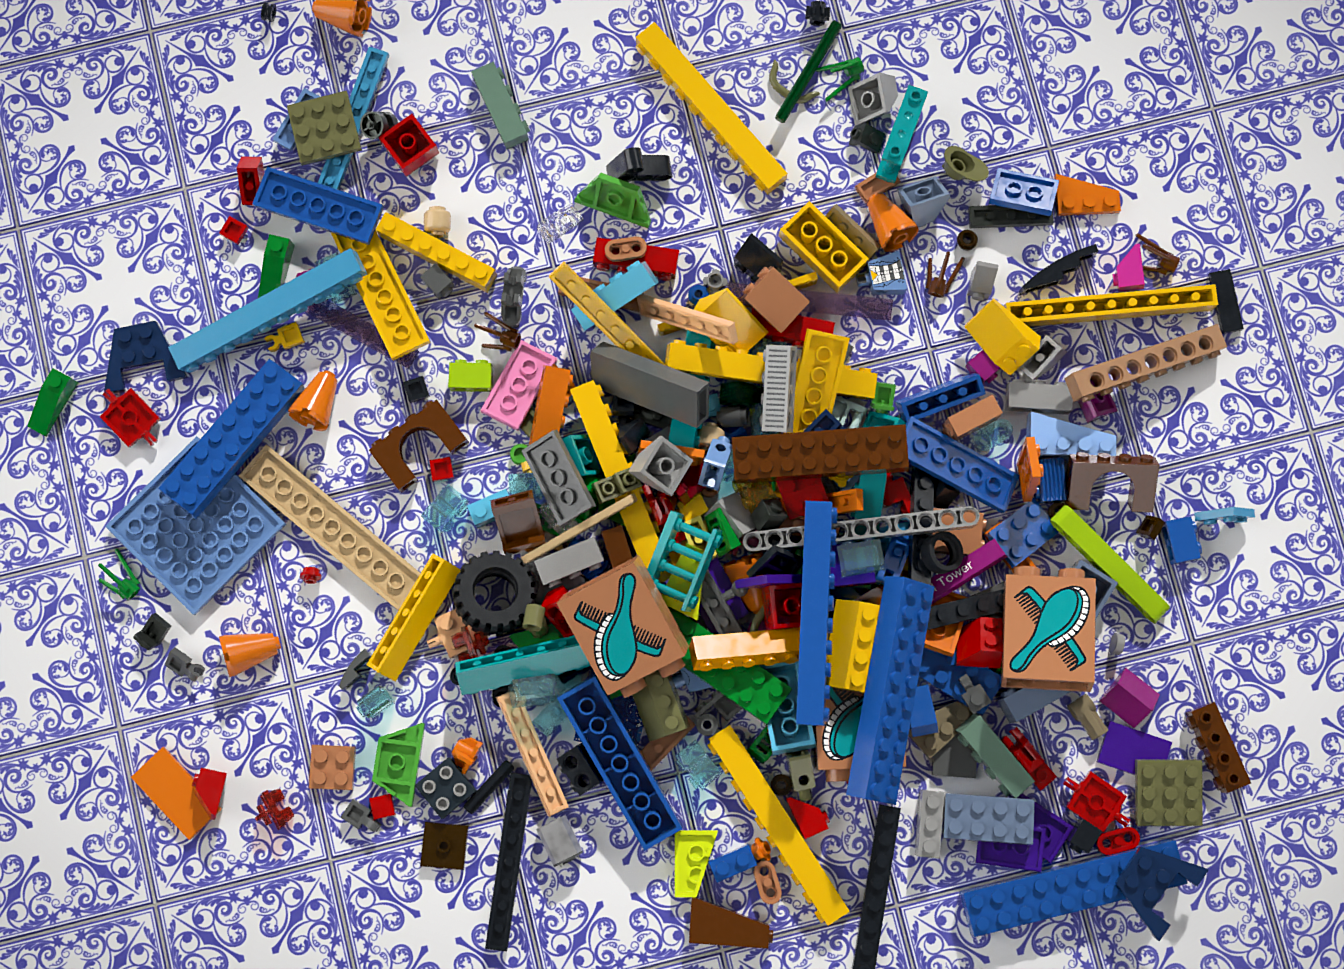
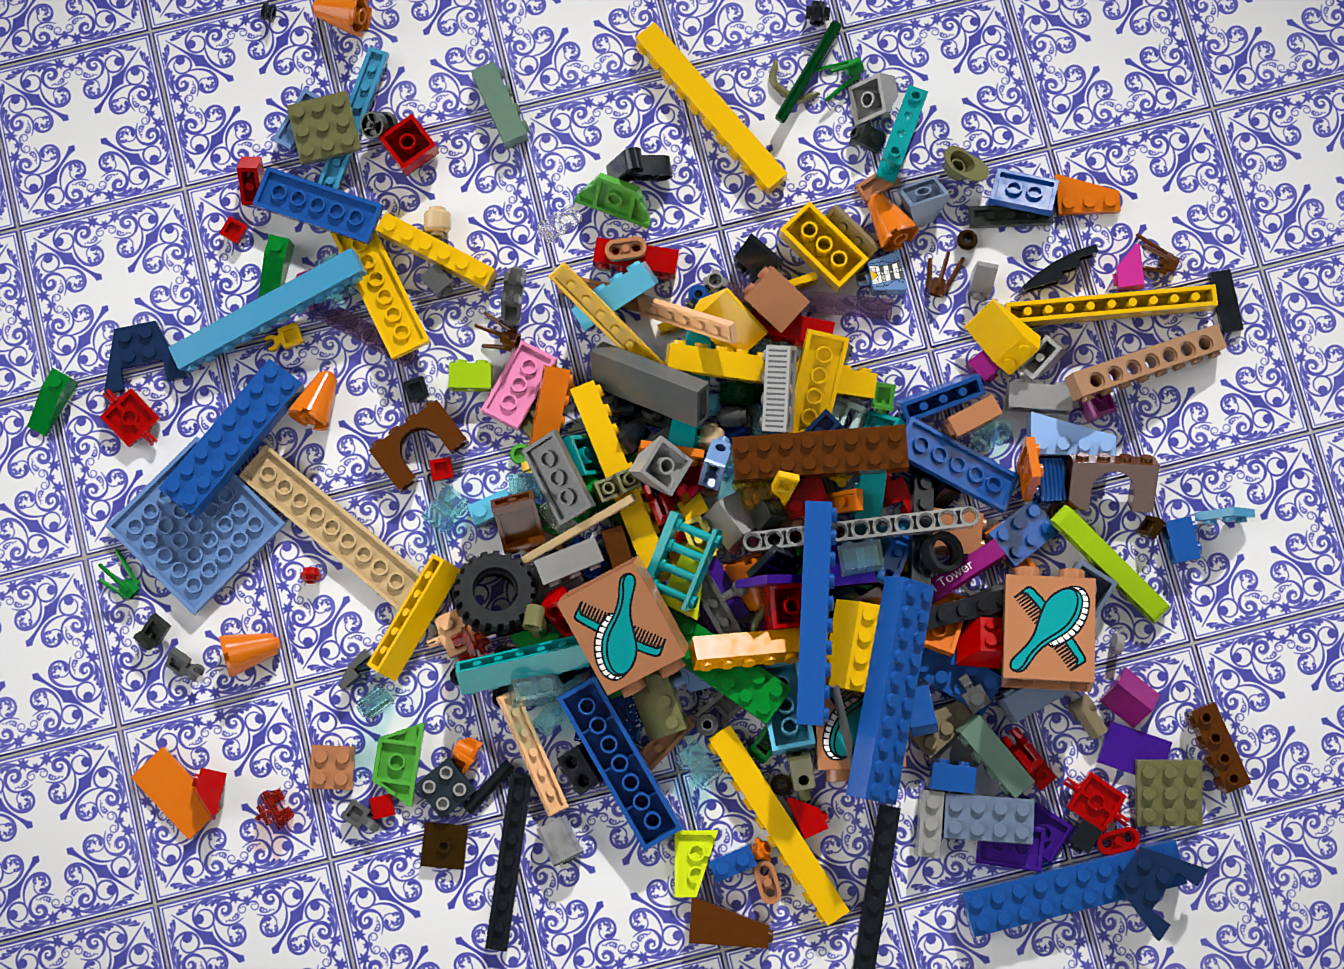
green slope [704,507,741,557] -> none
none -> yellow tile [771,471,800,506]
none -> dark grey bar [830,685,854,770]
none -> blue brick [928,759,977,794]

